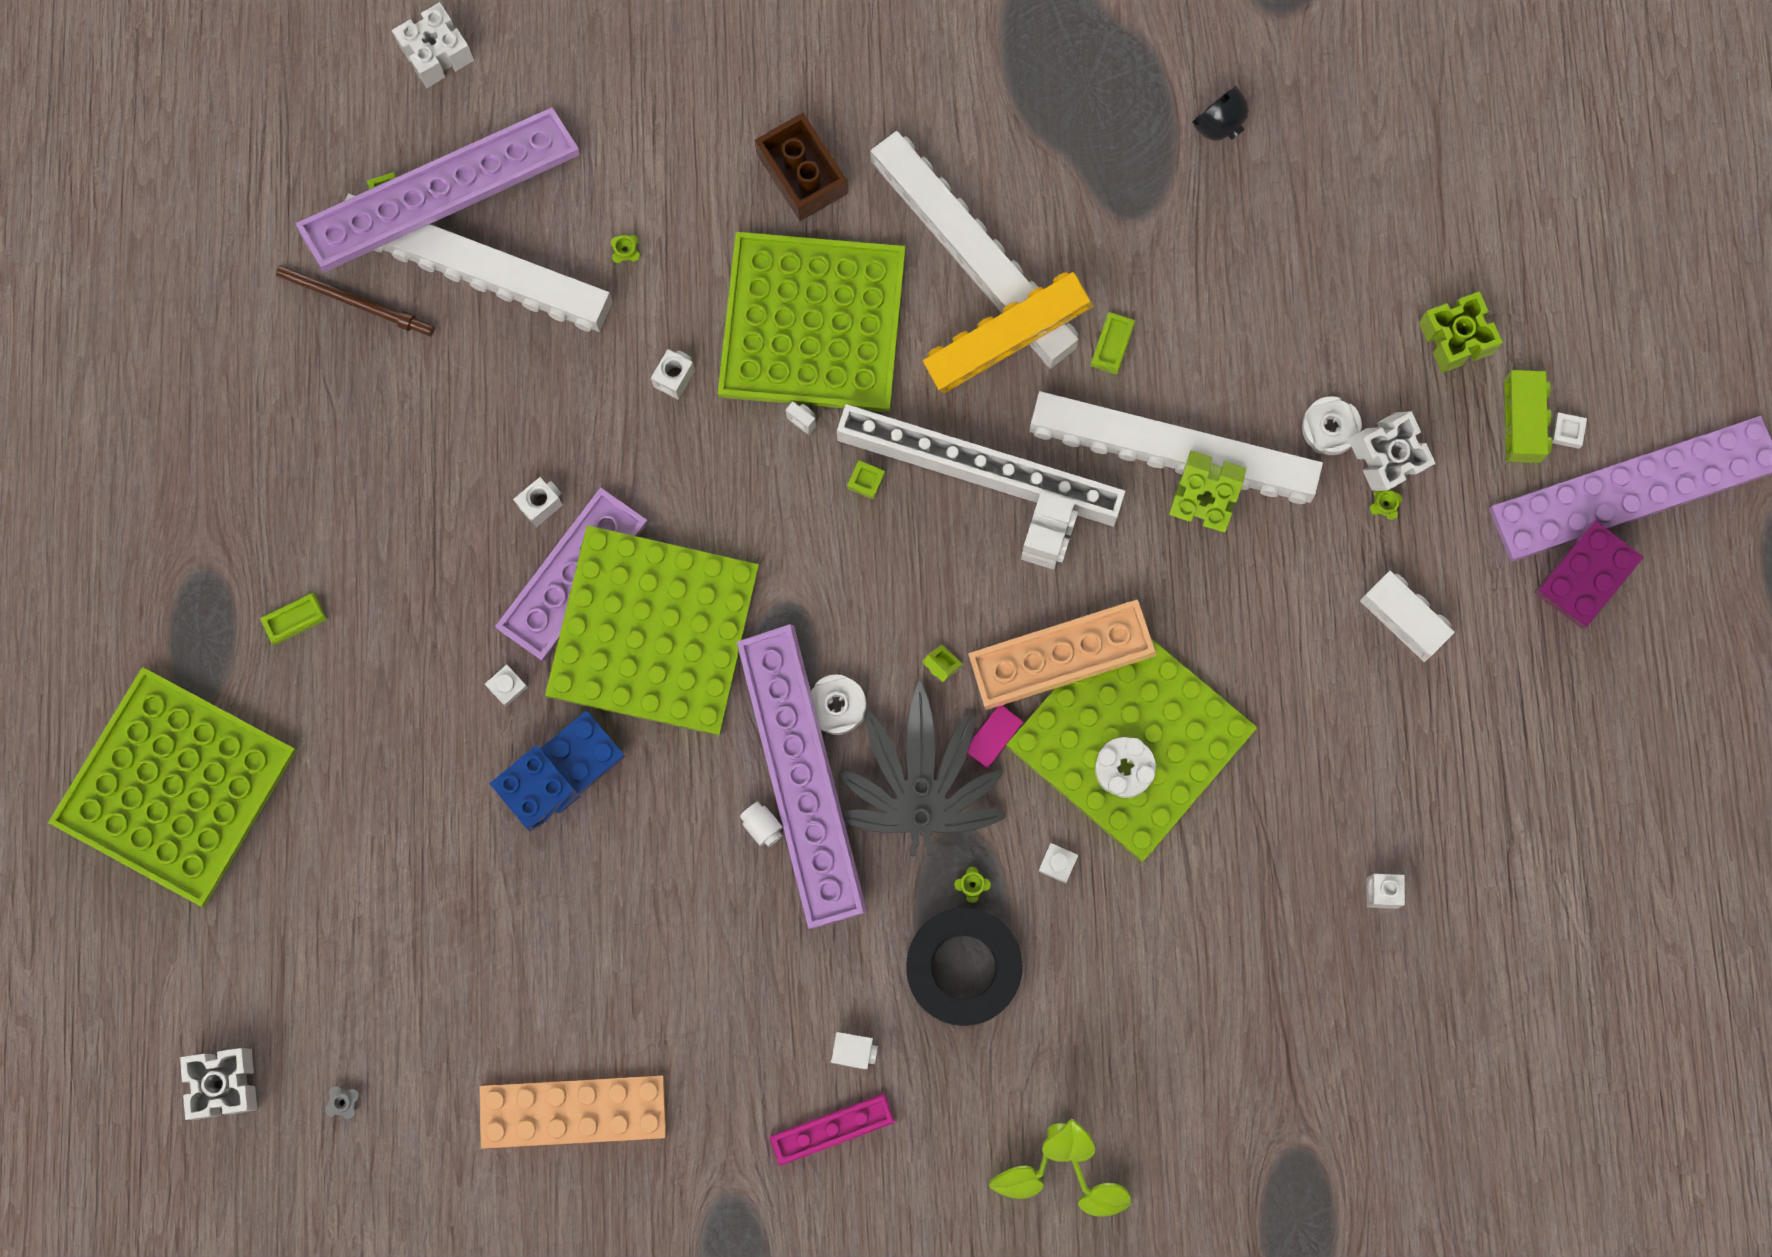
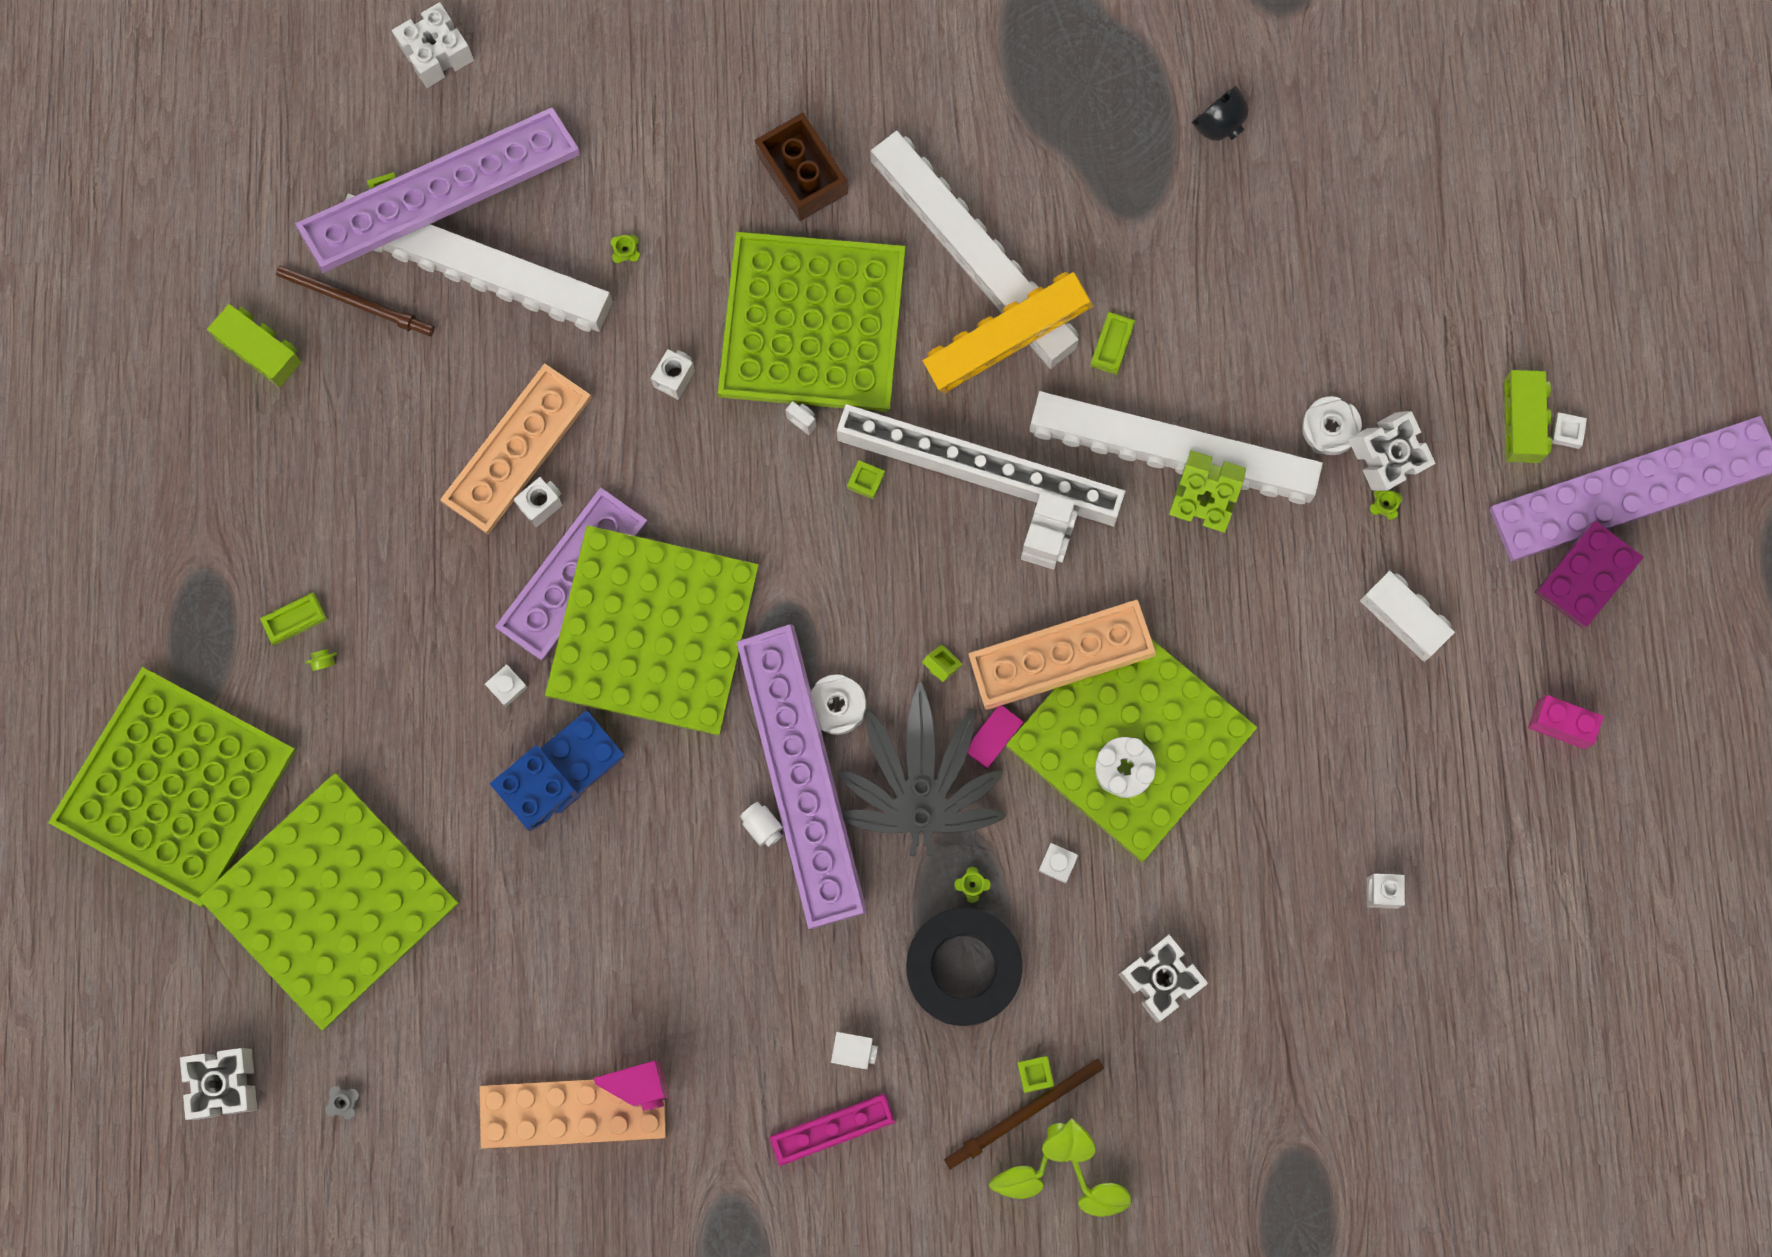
lime brick [1419,291,1503,373] -> none
none -> lime plate [198,773,459,1031]
none -> lime brick [206,304,302,388]
none -> lime plate [305,648,337,671]
none -> light nougat plate [440,363,592,535]
none -> dark pink slope [594,1061,670,1111]
none -> reddish brown bar [944,1058,1104,1170]
none -> lime plate [1017,1056,1054,1093]
none -> white brick [1118,935,1208,1023]
none -> dark pink brick [1528,695,1604,749]

